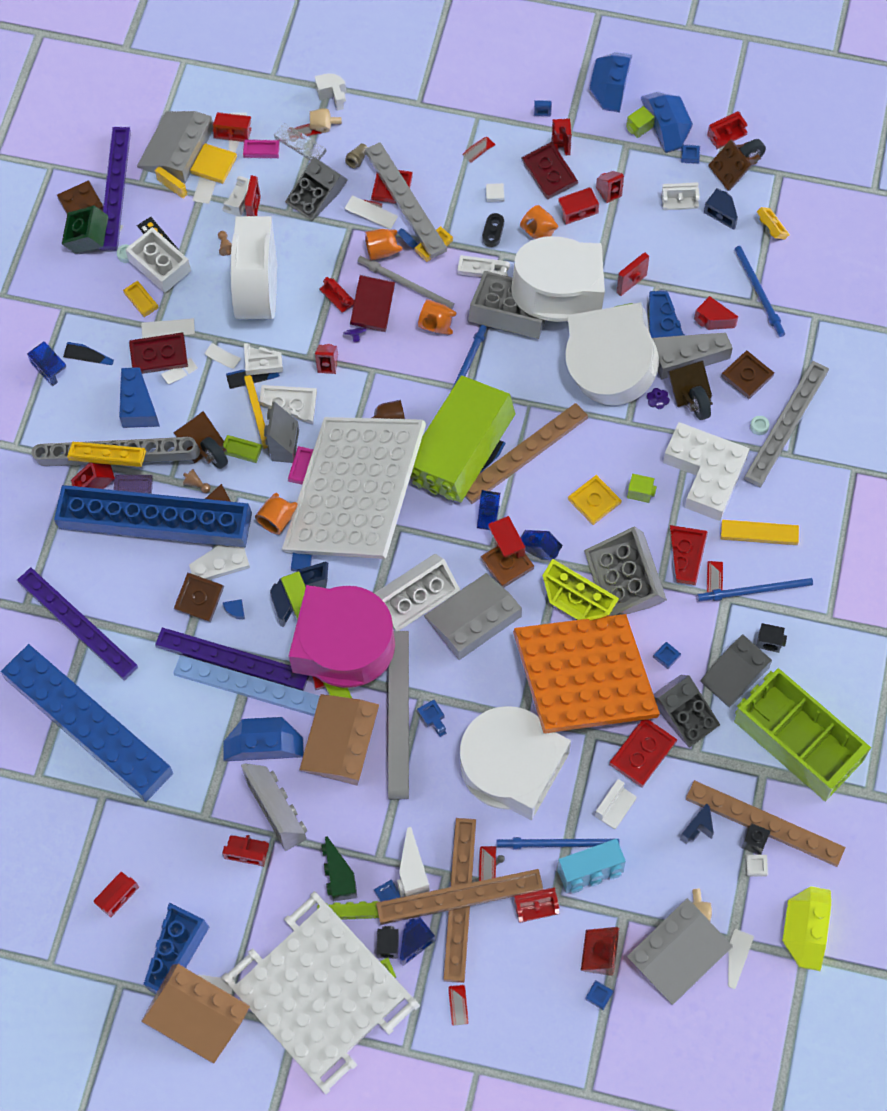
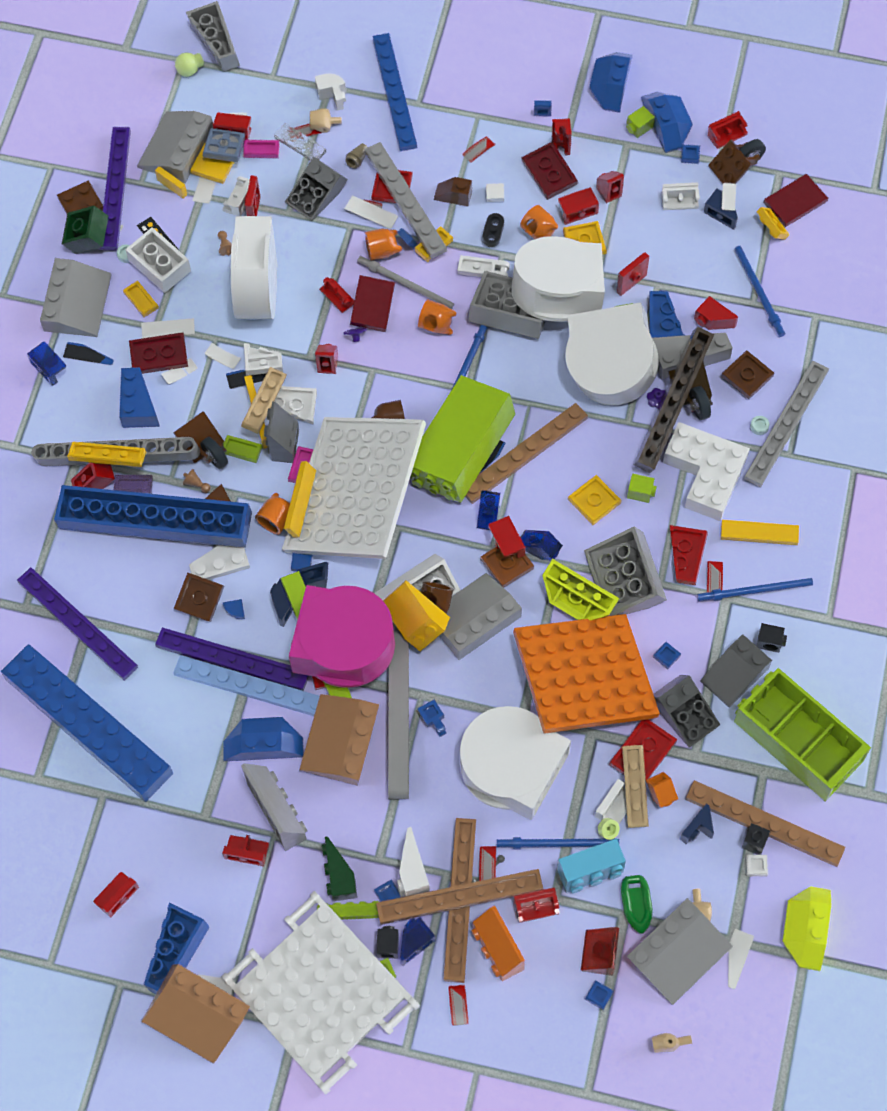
none -> light grey slope [40,258,112,337]
none -> yellowish green piece [175,52,204,77]
none -> light grey wedge [186,1,240,71]
none -> sand blue piece [203,128,245,162]
none -> tan tile [241,367,287,434]
none -> yellow tile [284,461,316,538]
none -> blue plate [372,33,417,151]
none -> yellow slope [383,580,450,651]
none -> reddish brown piece [421,582,454,614]
none -> reddish brown slope [434,177,472,207]
none -> orange slope [471,905,525,982]
none -> yellow tile [563,221,607,255]
none -> yellowish green tile [598,818,620,840]
none -> green piece [621,875,653,934]
none -> tan tile [622,745,649,828]
none -> dark brown brick [633,326,715,473]
none -> orange brick [646,772,678,808]
none -> tan piece [652,1033,693,1053]
none -> white sticker [722,183,736,210]
none -> dark red tile [763,173,829,227]

